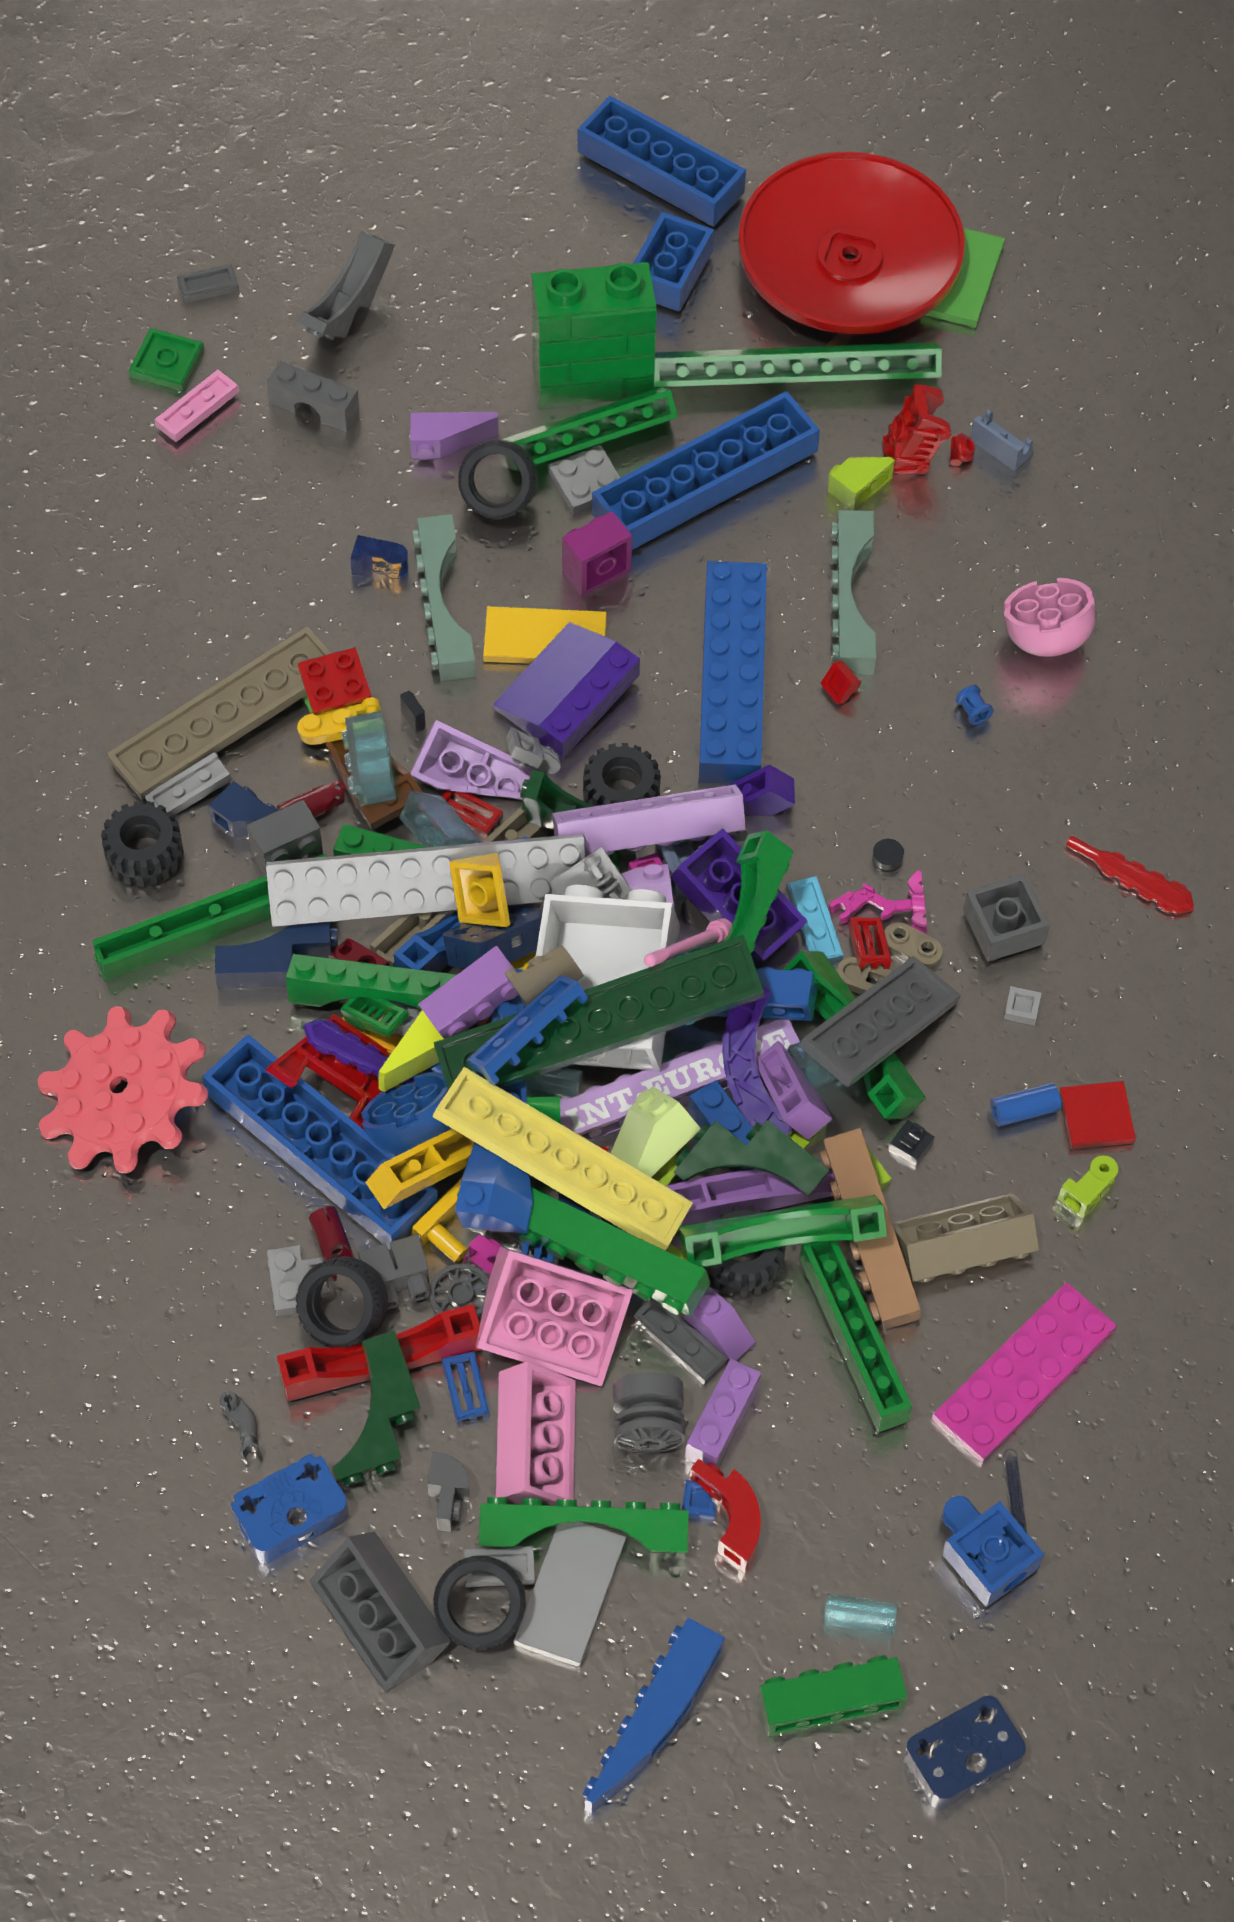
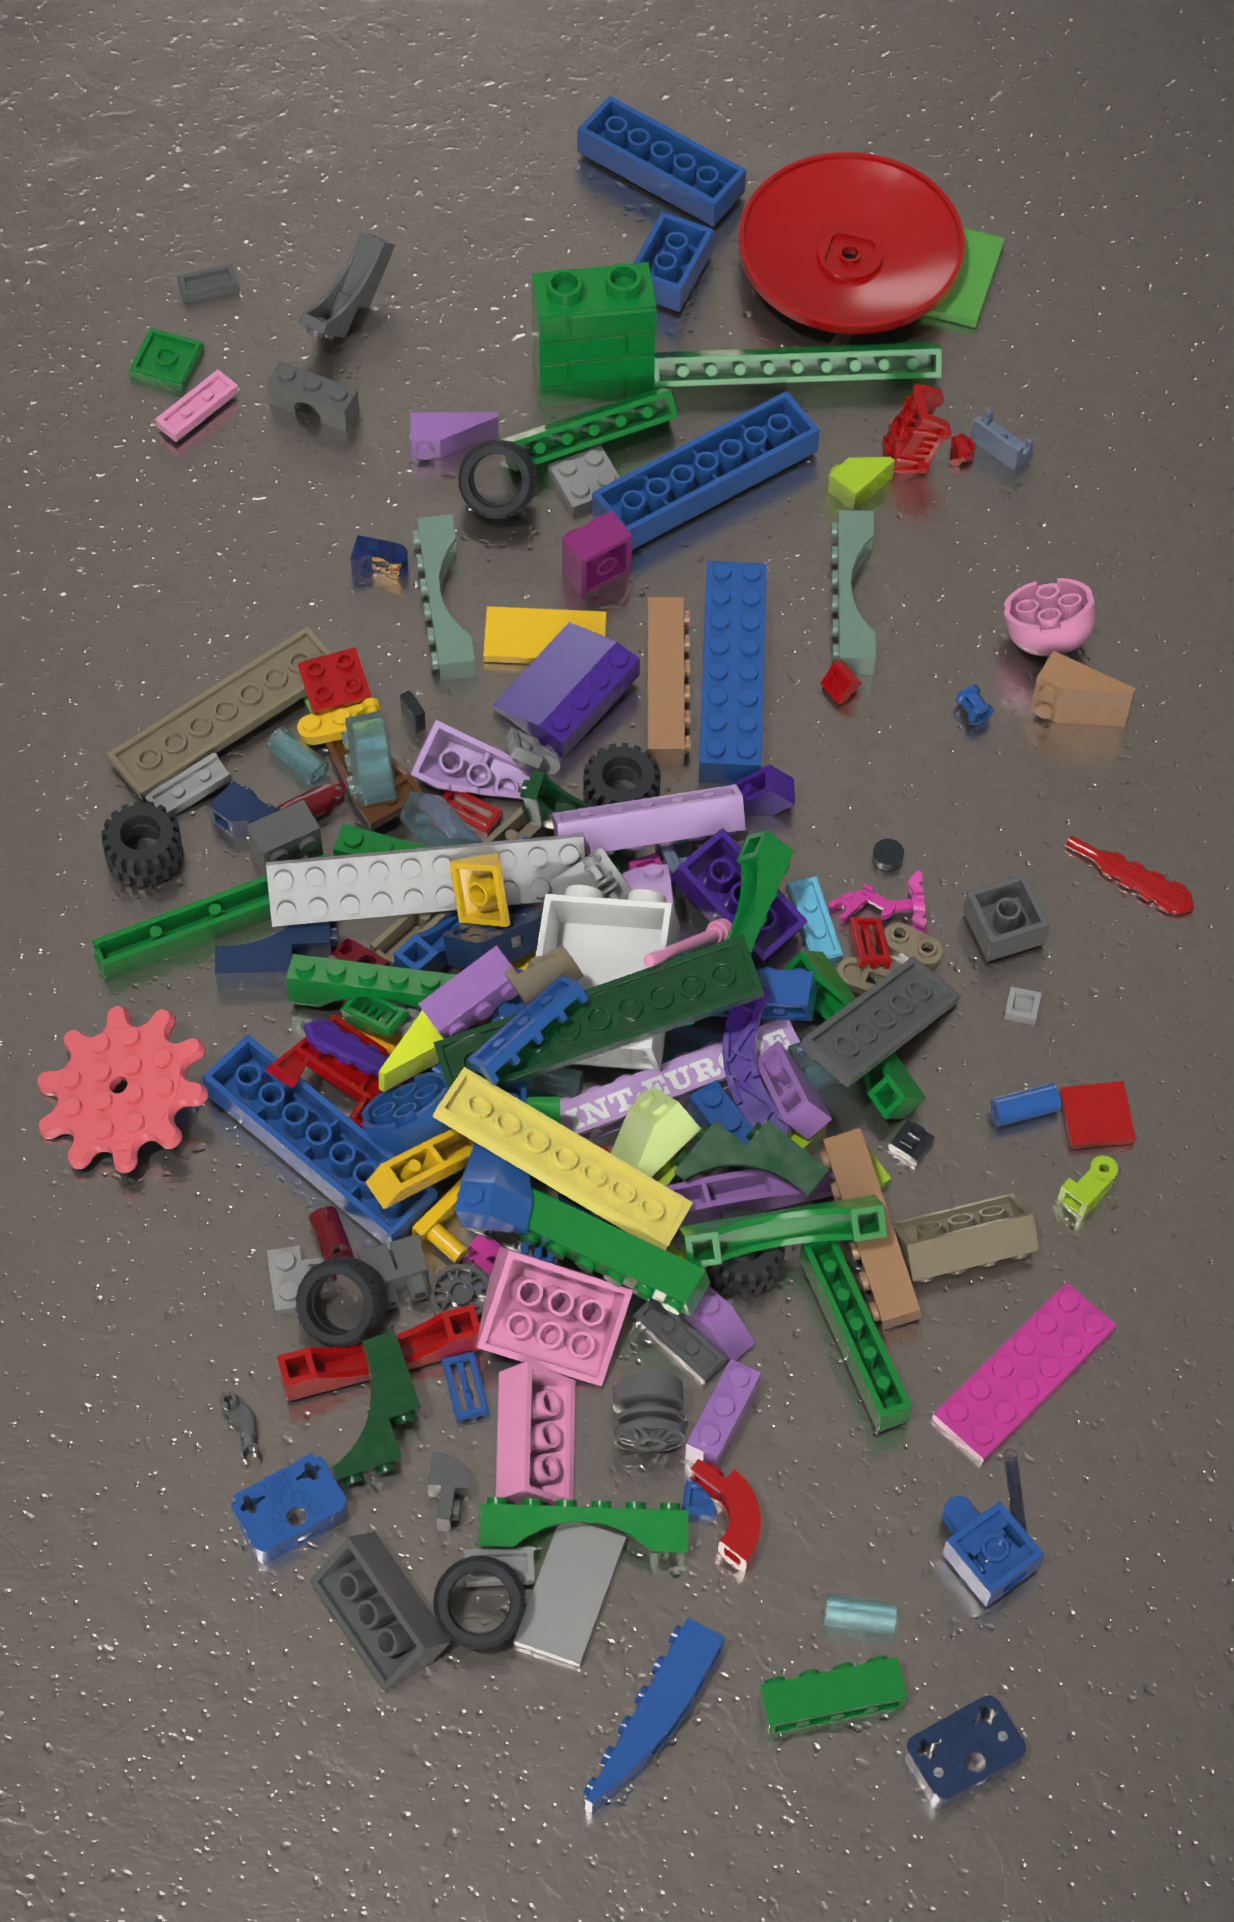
none -> clear light blue piece [267,727,330,785]
none -> medium nougat brick [647,597,691,766]
none -> medium nougat slope [1030,650,1136,727]

